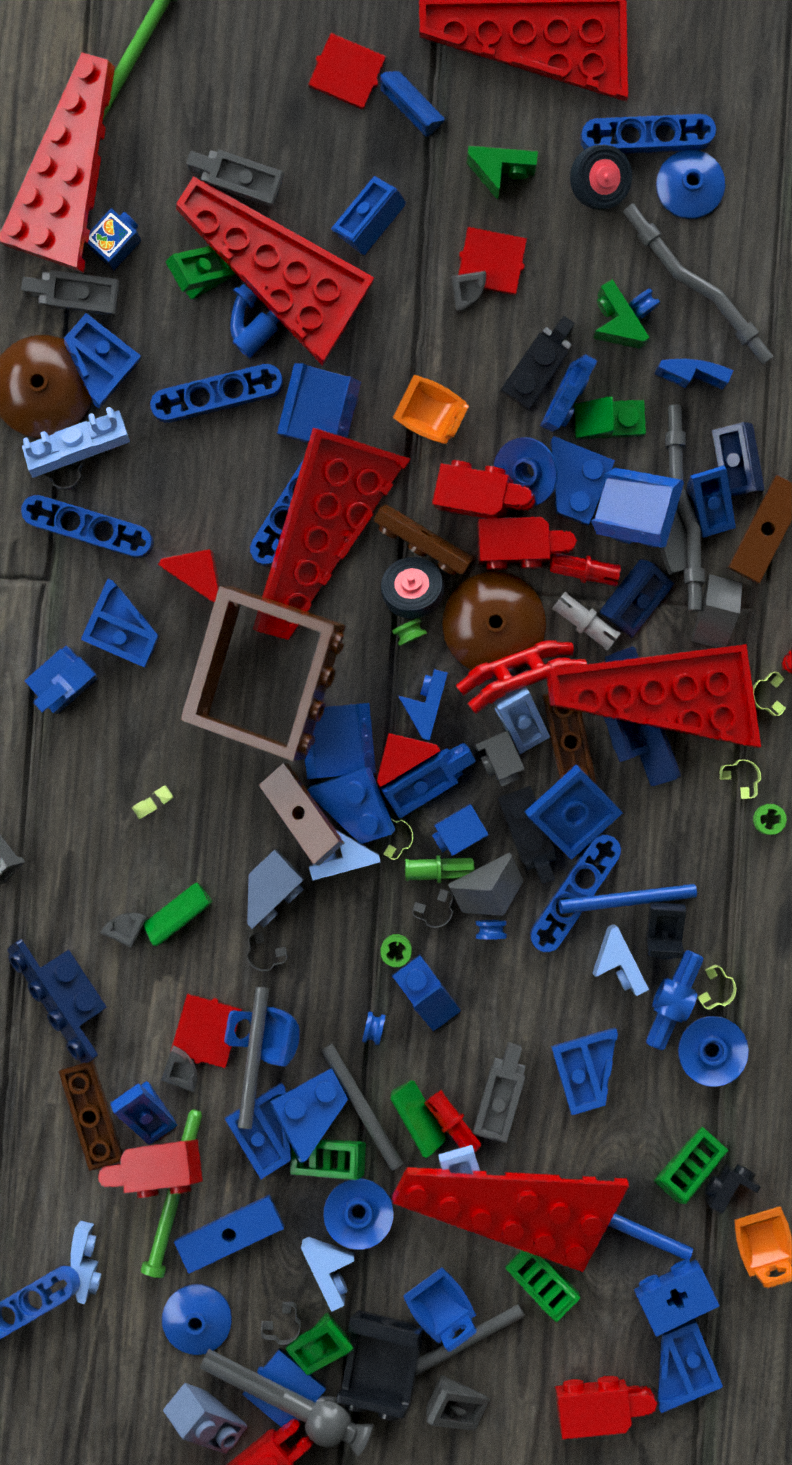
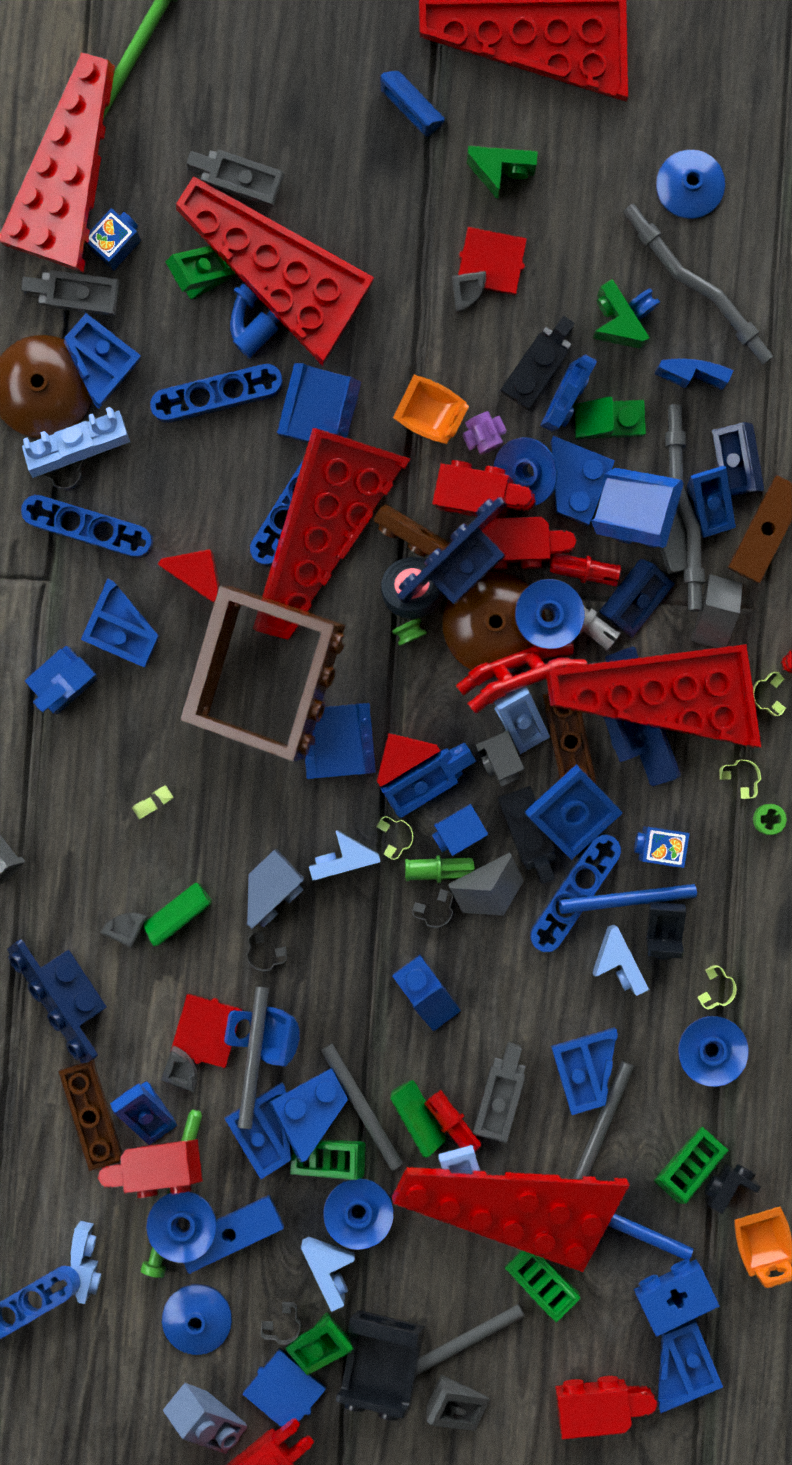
dark grey piece [200,1349,374,1457] -> none
tile [259,763,344,866] -> none
blue wing [307,767,395,844] -> none
red piece [308,33,386,110] -> none
blue slope [331,176,406,255] -> none
blue bush [362,1011,386,1046] -> none
bright green bush [381,934,412,967] -> none
blue slope [398,669,448,741] -> none
blue piece [403,1267,477,1352] -> none
blue bush [475,920,507,939] -> none
black wheel [570,145,632,210] -> none
blue beam [580,114,716,153] -> none
blue axle [646,950,703,1050] -> none
none -> blue dish [147,1192,217,1263]
none -> dark blue bracket [397,497,507,605]
none -> medium lavender gear [463,411,507,455]
none -> blue dish [515,579,585,649]
none -> dark grey bar [573,1060,634,1180]
none -> blue brick [634,826,689,868]

